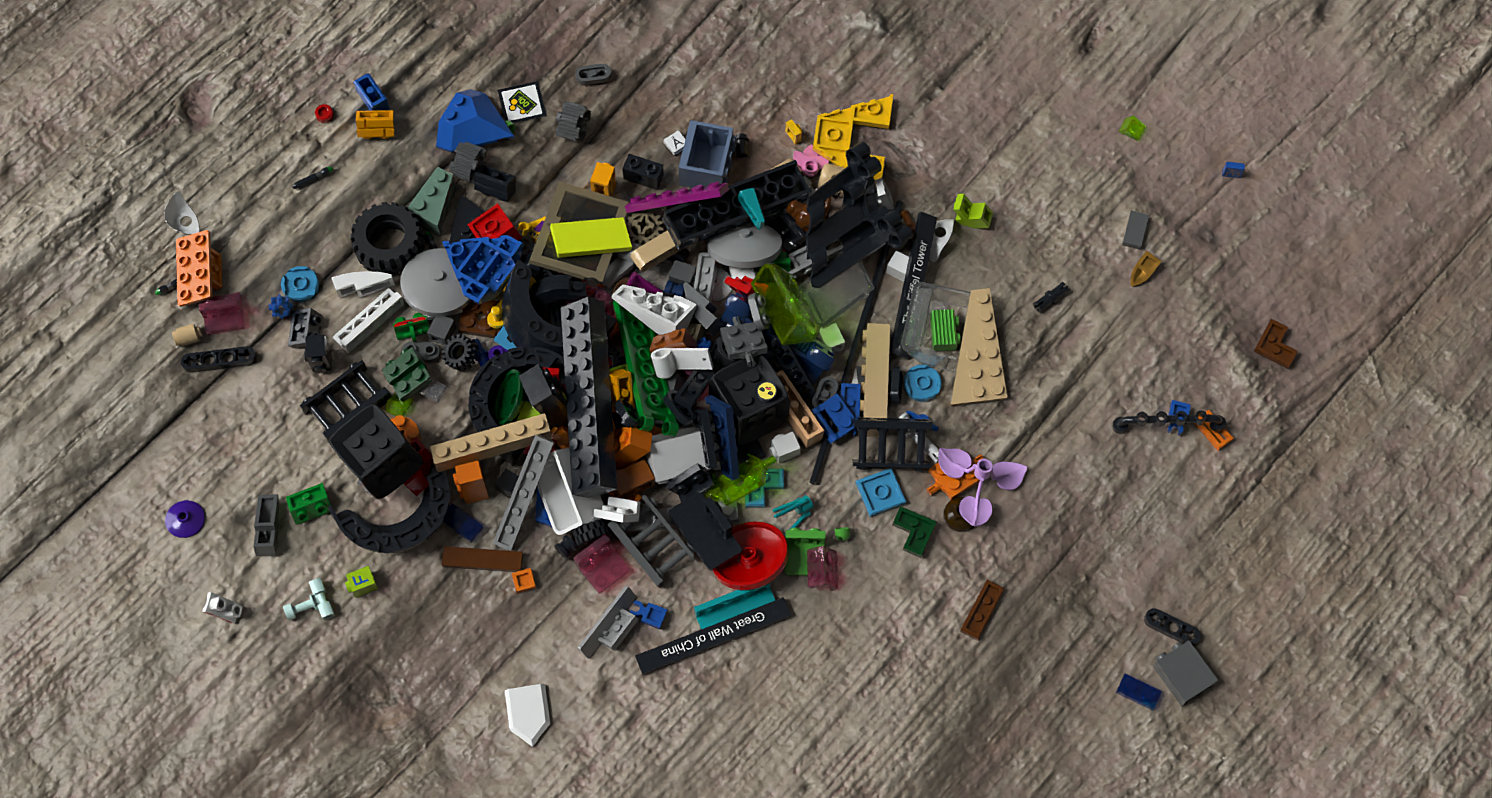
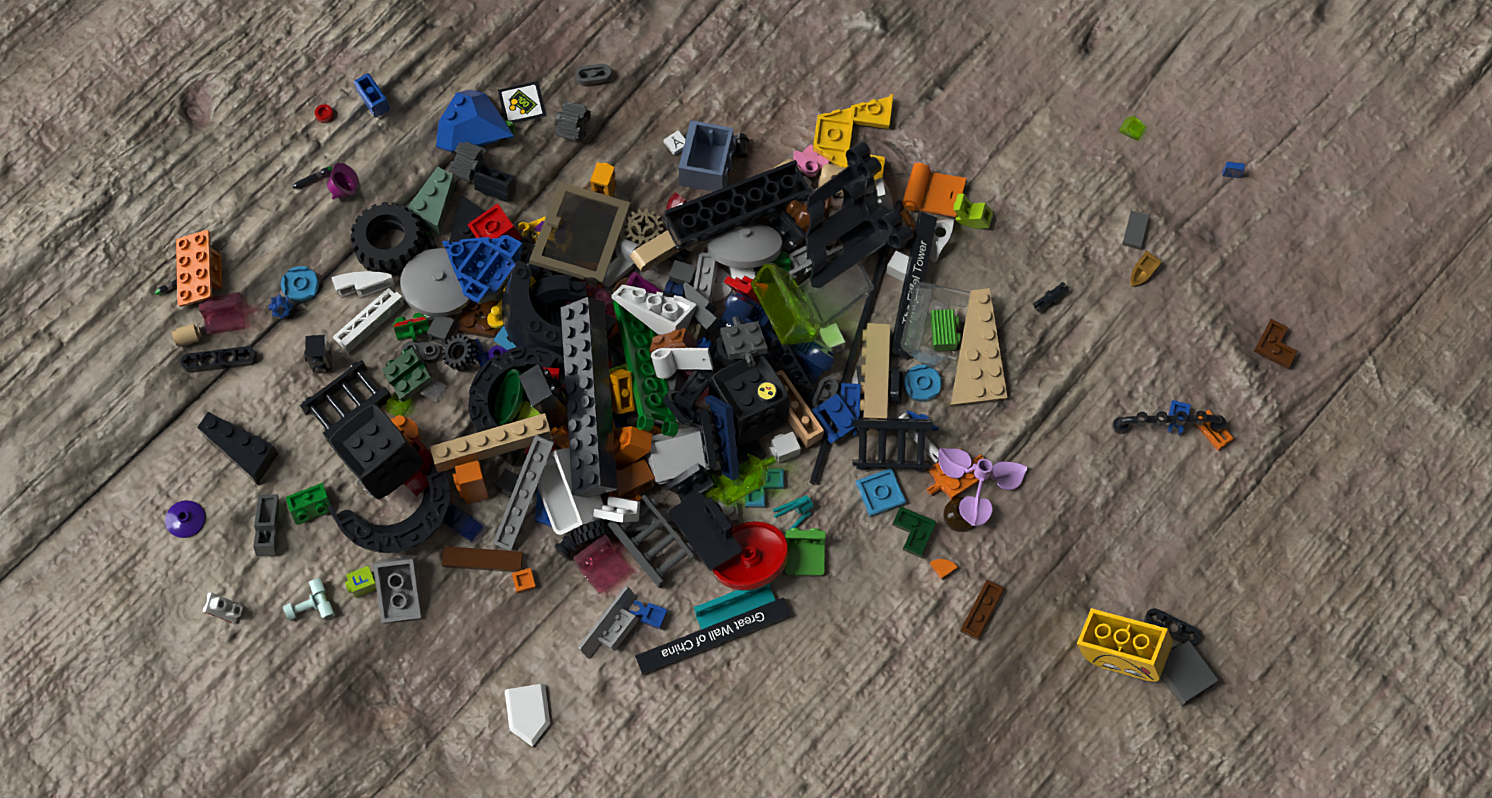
white piece [164,191,199,234] -> none
black bracket [288,308,322,349] -> none
light orange brick [356,110,395,139] -> none
neon yellow tile [550,217,632,258] -> none
black plate [615,398,641,428] -> none
black brick [622,154,664,190] -> none
magenta plate [625,182,729,213] -> none
teal slope [738,188,765,230] -> none
dark grey plate [748,292,771,331] -> none
yellow plate [785,119,803,145] -> none
clear pink bracket [807,546,839,590] -> none
bright green hinge [835,527,851,541] -> none
clear blue plate [1115,673,1162,711] -> none
none -> black wedge [197,412,278,485]
none -> magenta piece [327,163,358,200]
none -> light grey slope [373,555,422,623]
none -> orange door [902,163,967,217]
none -> orange tile [930,559,958,580]
none -> yellow brick [1077,608,1173,682]

